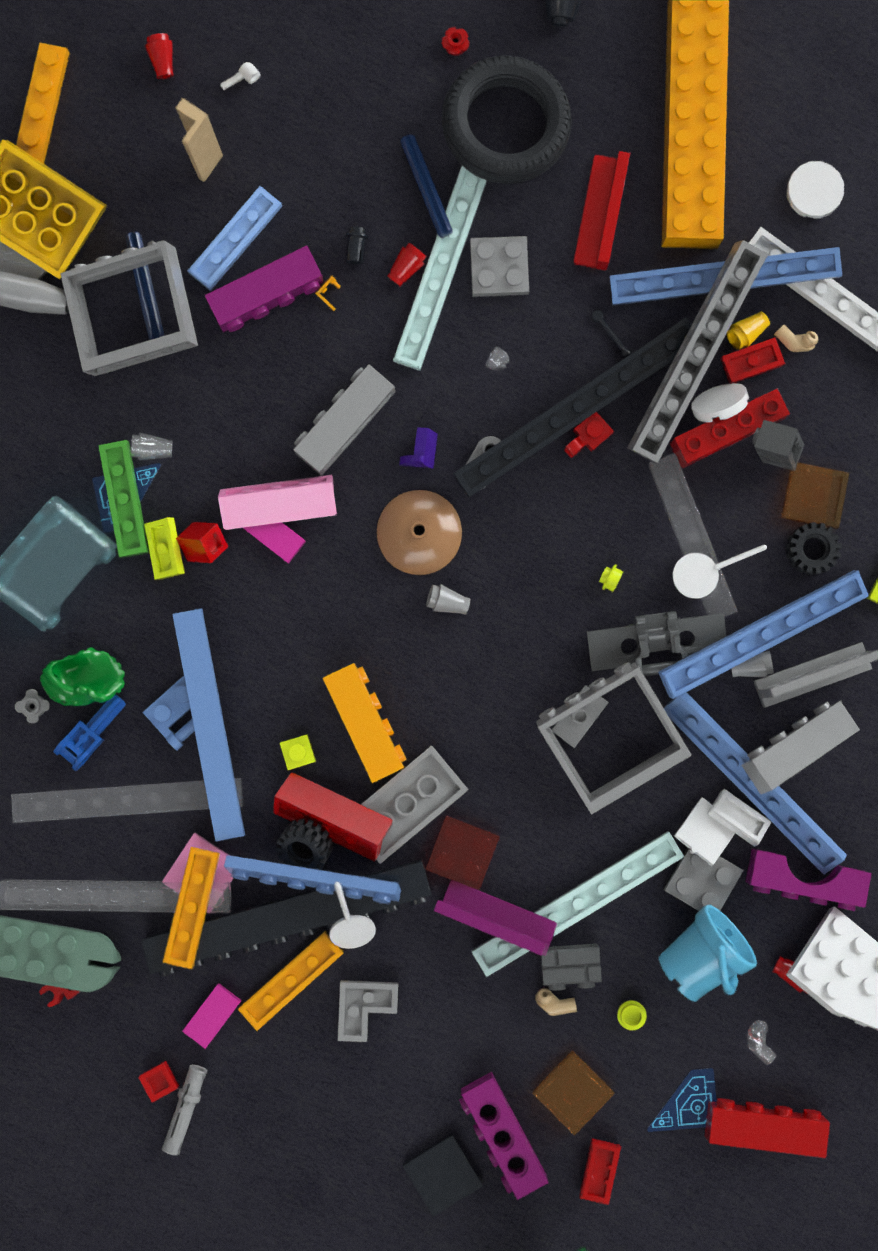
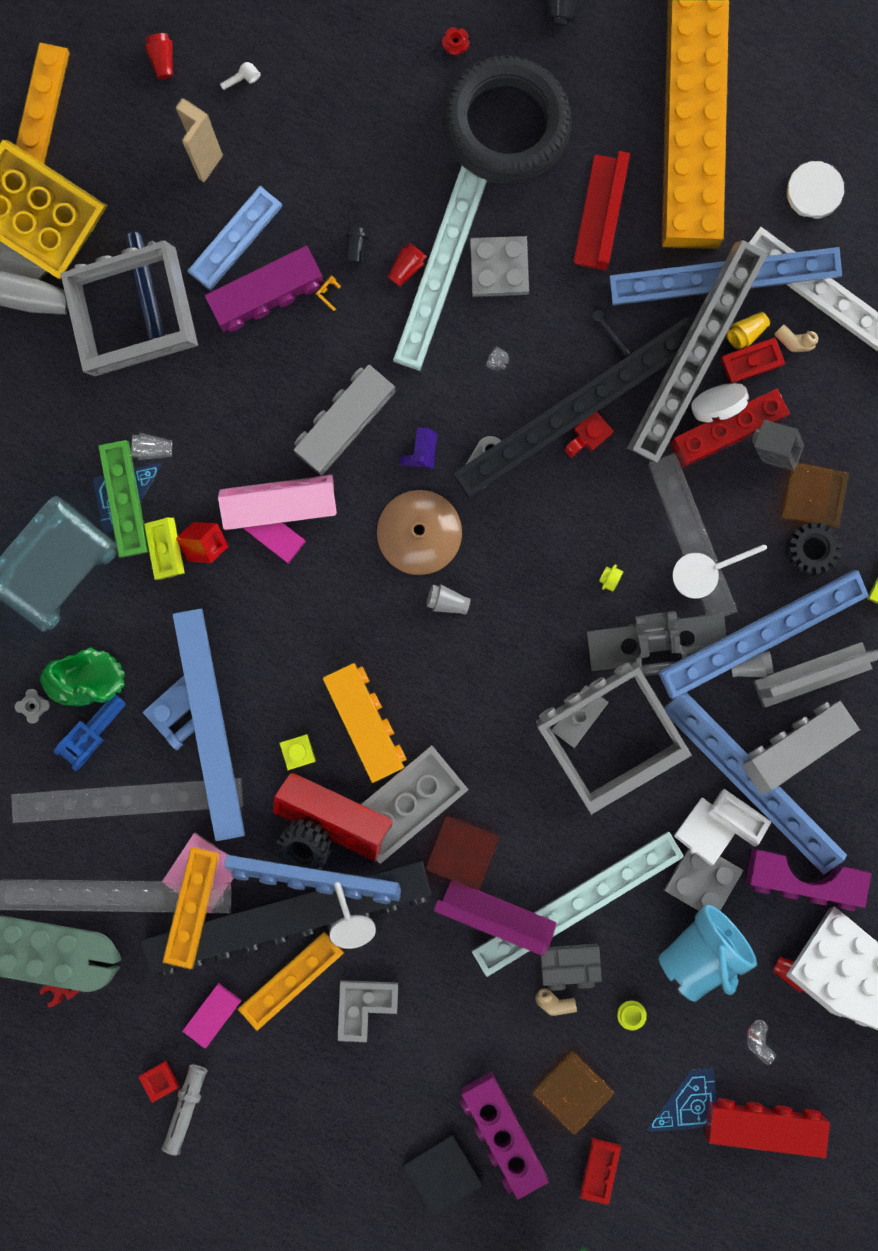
dark blue axle [400,134,453,238] -> none

